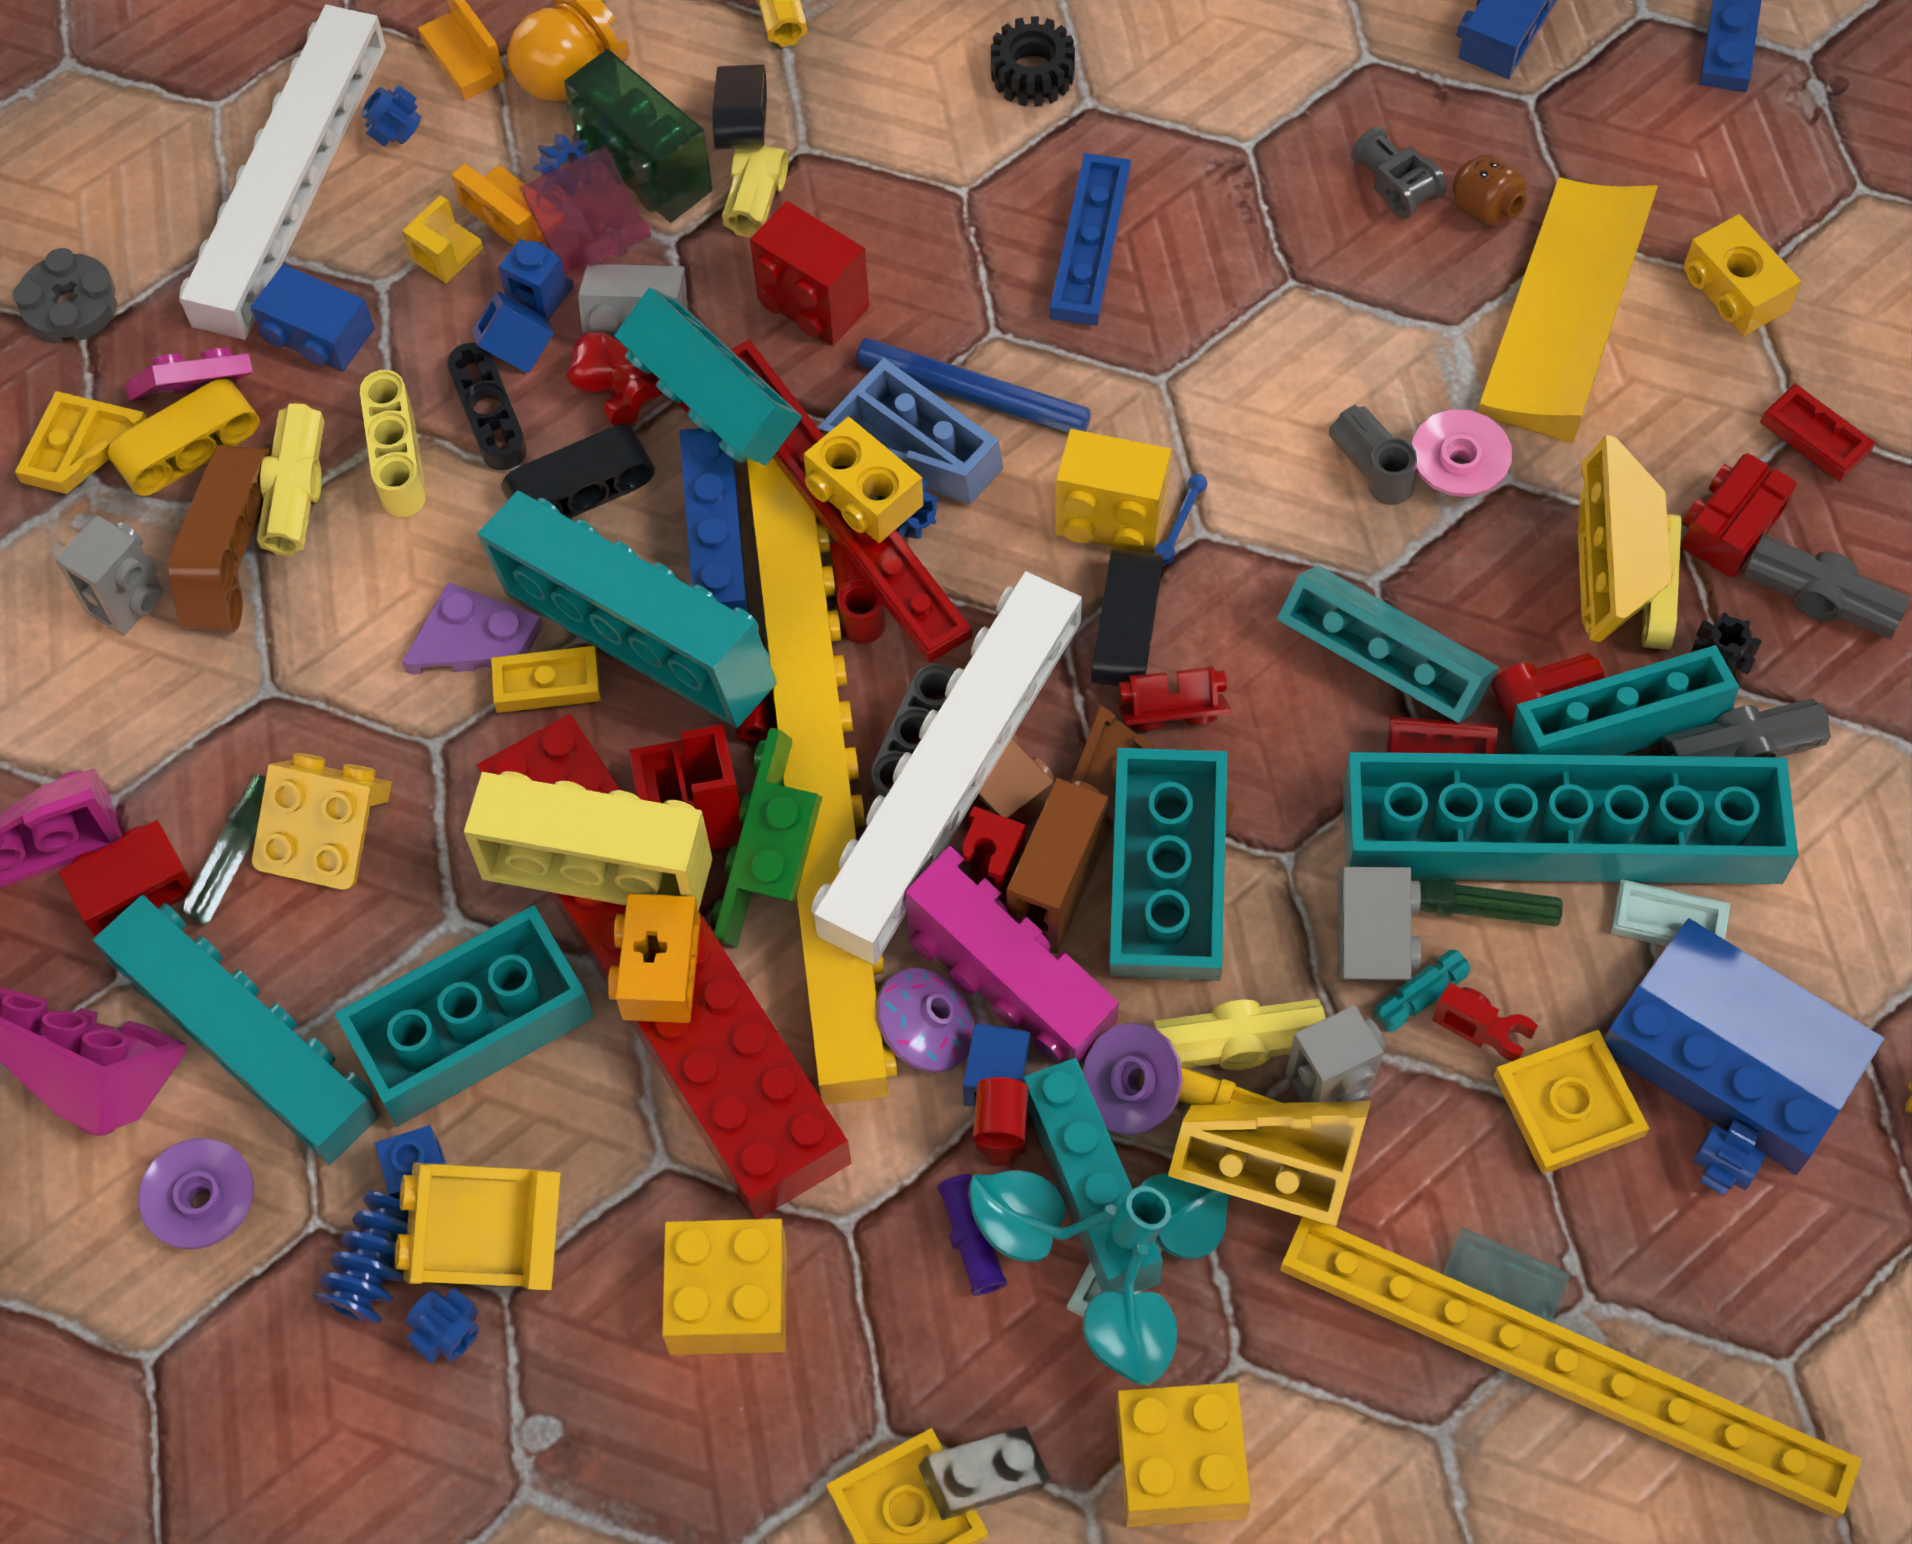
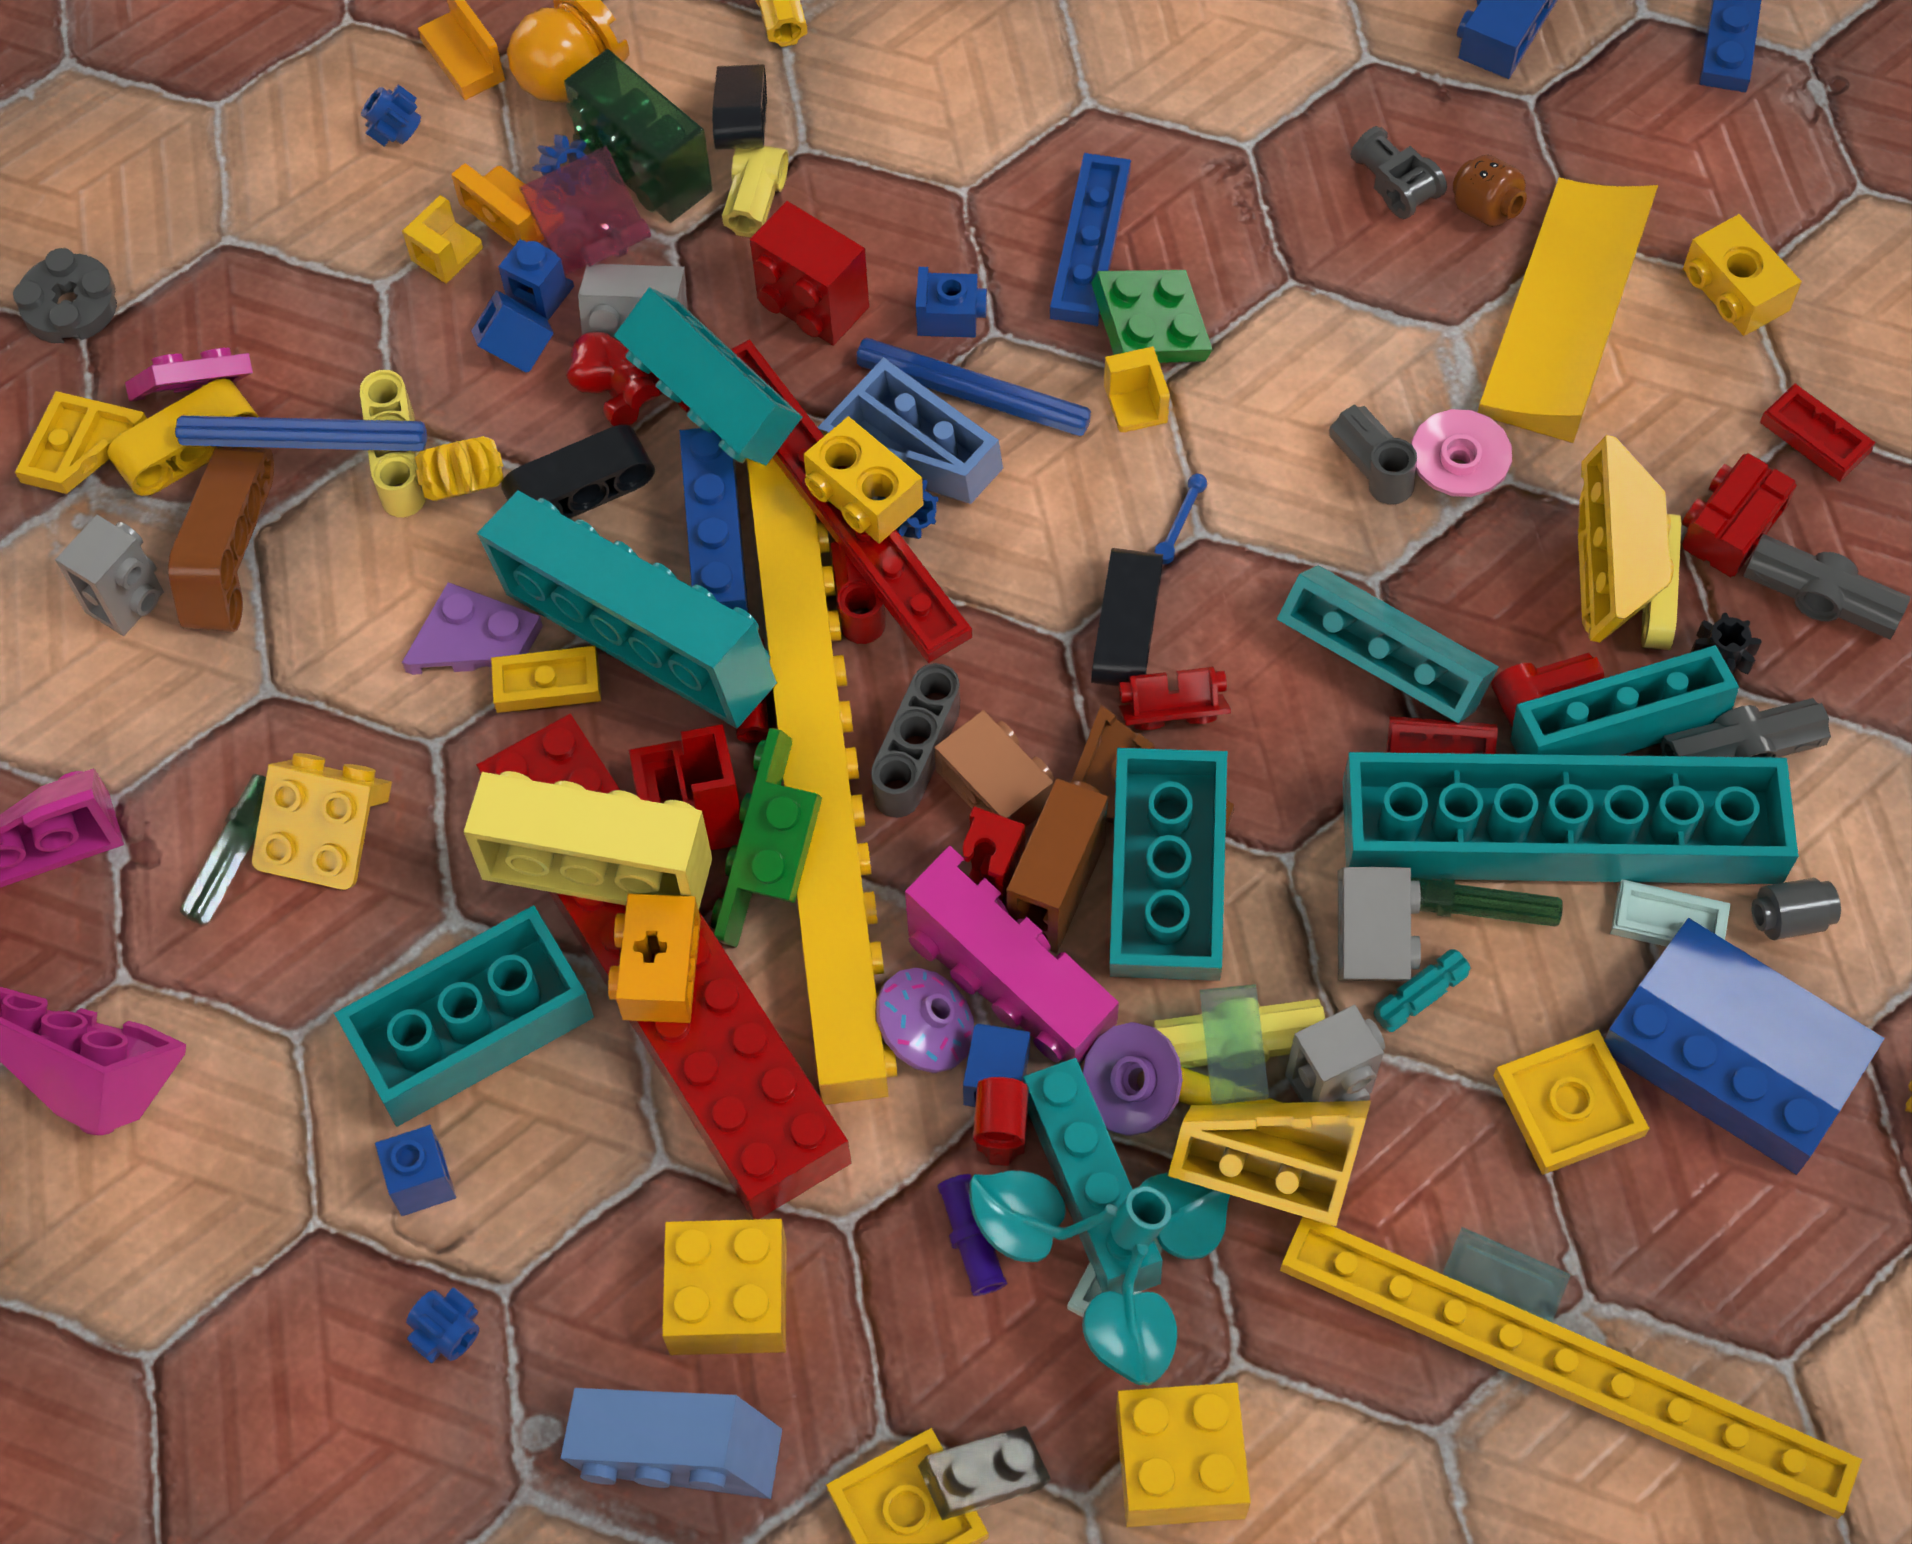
red brick [58,819,198,937] -> none
teal brick [93,895,378,1166] -> none
medium lavender dish [138,1138,254,1249] -> none
white brick [179,4,386,340] -> none
blue brick [250,264,375,372] -> none
light yellow piece [257,403,325,556] -> none
blue piece [313,1191,409,1324] -> none
yellow panel [395,1162,561,1290] -> none
black beam [448,343,527,470] -> none
white brick [811,571,1082,965] -> none
black tyre [991,16,1075,107] -> none
yellow brick [1055,429,1172,553] -> none
red plate [1432,982,1538,1062] -> none
blue gear [1693,1120,1766,1195] -> none
none -> blue axle [175,415,427,451]
none -> yellow gear [415,436,504,501]
none -> medium blue wedge [560,1388,782,1499]
none -> blue brick [916,267,987,338]
none -> green plate [1091,270,1213,363]
none -> yellow panel [1104,346,1170,433]
none -> clear light blue tile [1200,984,1269,1105]
none -> dark grey brick [1751,878,1841,940]

